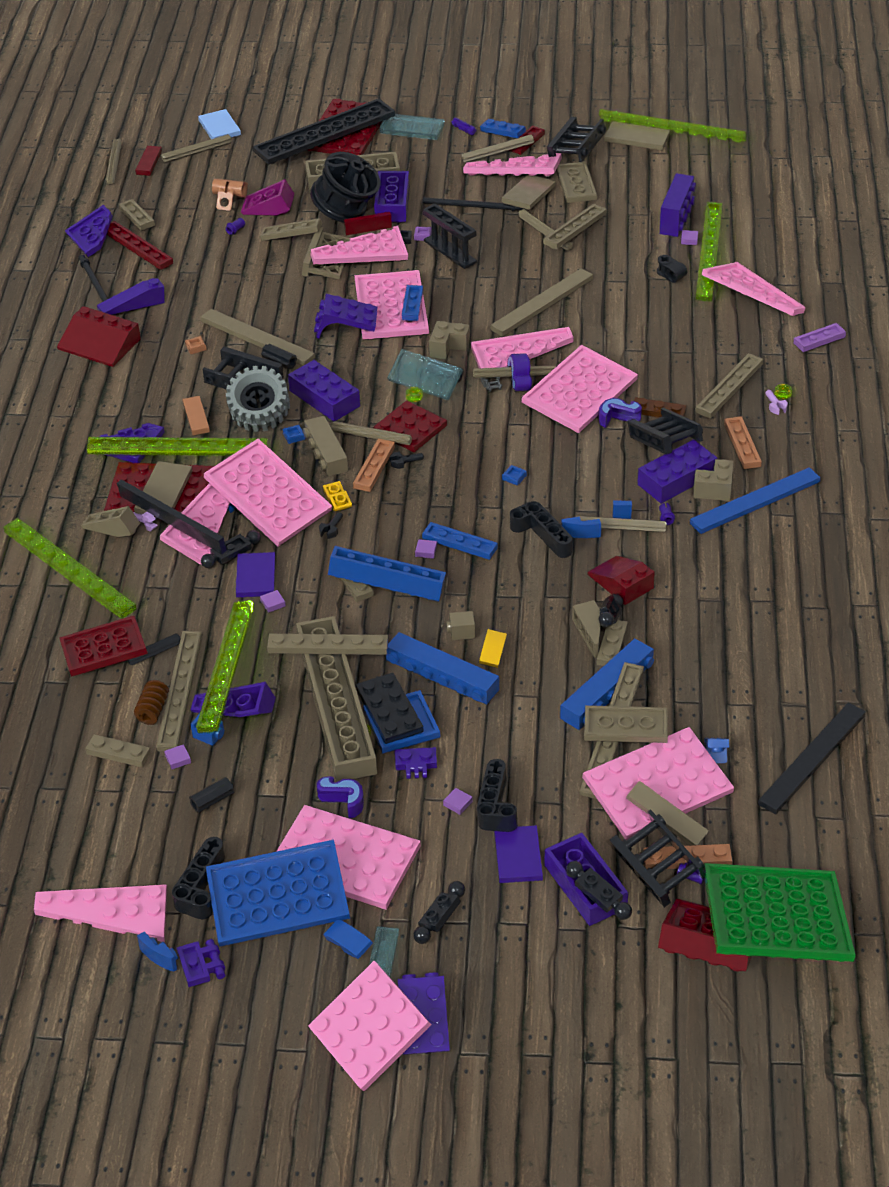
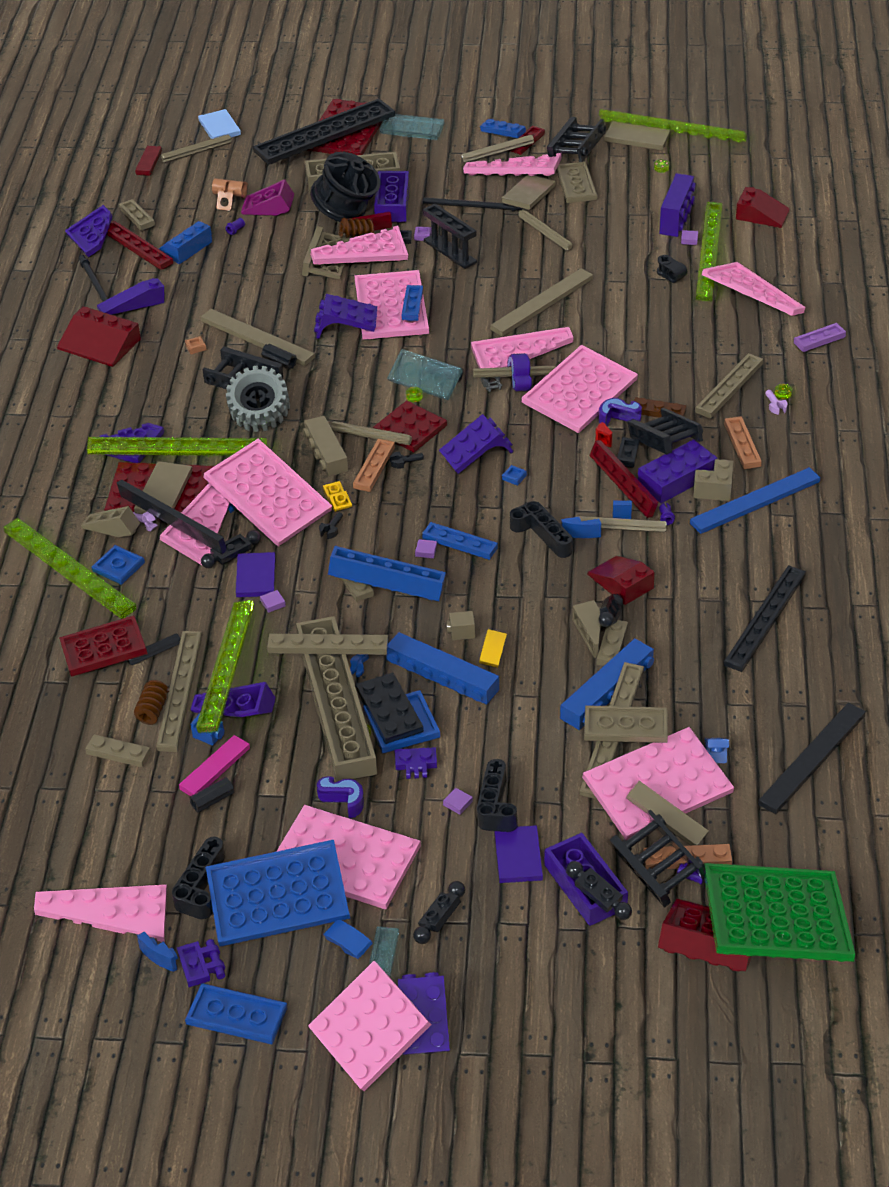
dark tan axle [106,138,121,185] -> none
medium lavender tile [164,744,191,769] -> none
nougat tile [182,396,210,435] -> none
dark tan tile [260,218,322,241] -> none
blue tile [283,425,305,444] -> none
dark purple brick [288,360,360,421] -> none
dark tan brick [429,321,470,359] -> none
dark purple axle [451,117,477,135] -> none
dark tan plate [543,204,607,249] -> none
none -> blue tile [92,545,145,585]
none -> blue slope [159,221,212,264]
none -> dark pink tile [179,735,250,796]
none -> blue tile [185,983,288,1044]
none -> reddish brown piece [339,218,374,238]
none -> blue hair [350,654,369,678]
none -> dark purple bracket [439,414,514,474]
none -> dark red plate [589,441,659,518]
none -> red slope [595,422,613,448]
none -> black plate [617,437,640,467]
none -> clear neon green tile [654,159,669,173]
none -> black tile [724,565,806,672]
none -> dark red slope [736,187,790,228]

